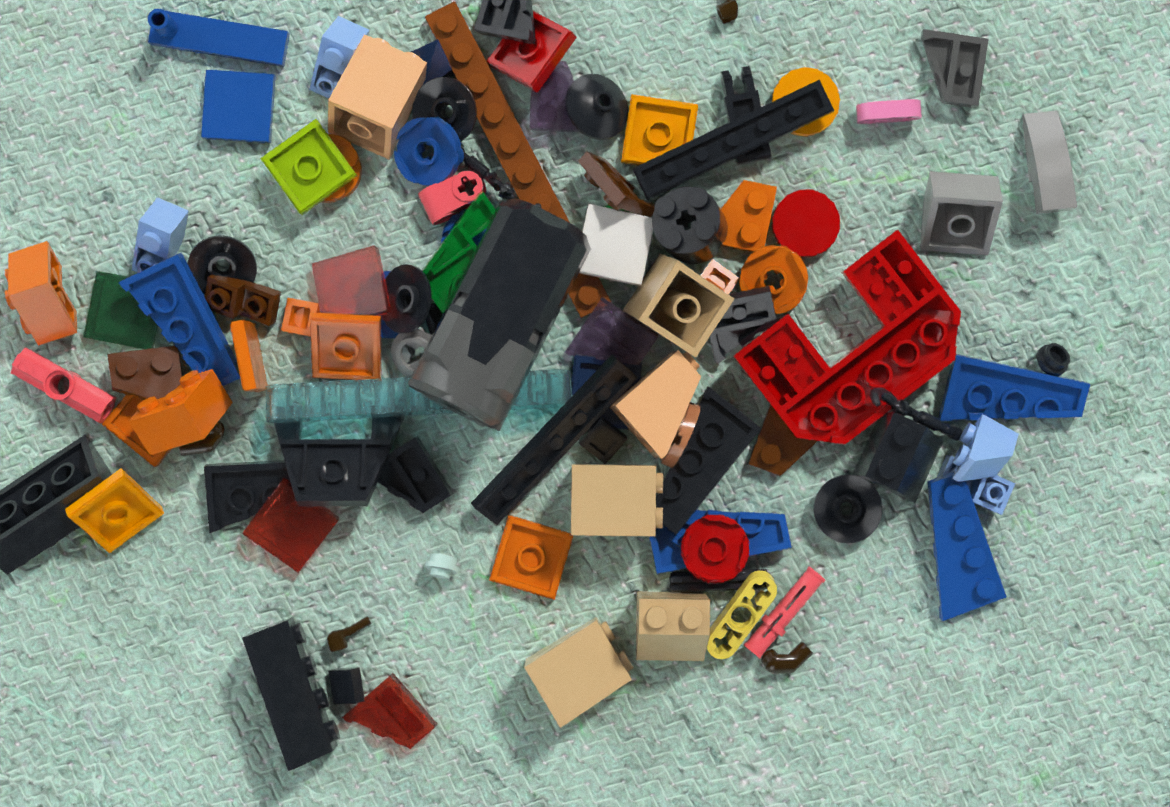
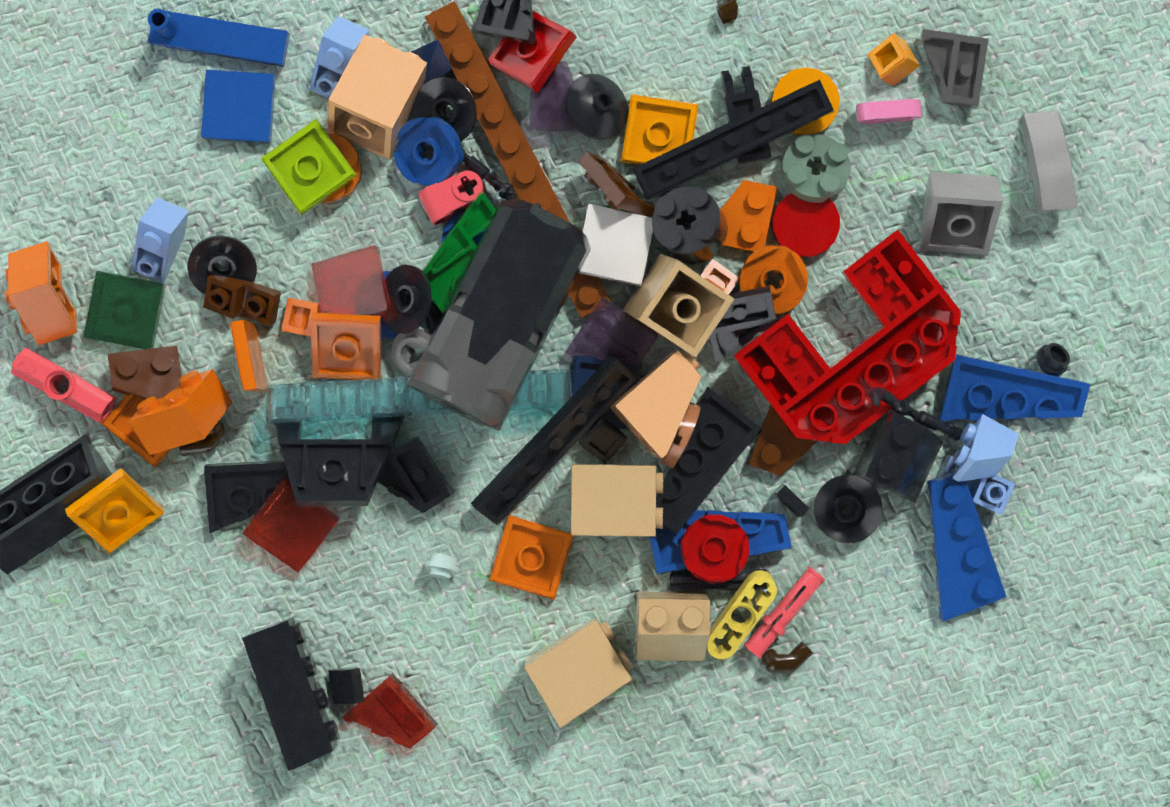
blue wing [118,252,240,386] -> none
dark brown hand [327,616,372,652] -> none
none -> black tile [773,484,810,517]
none -> sand green plate [781,134,851,203]
none -> light orange slope [867,33,920,86]

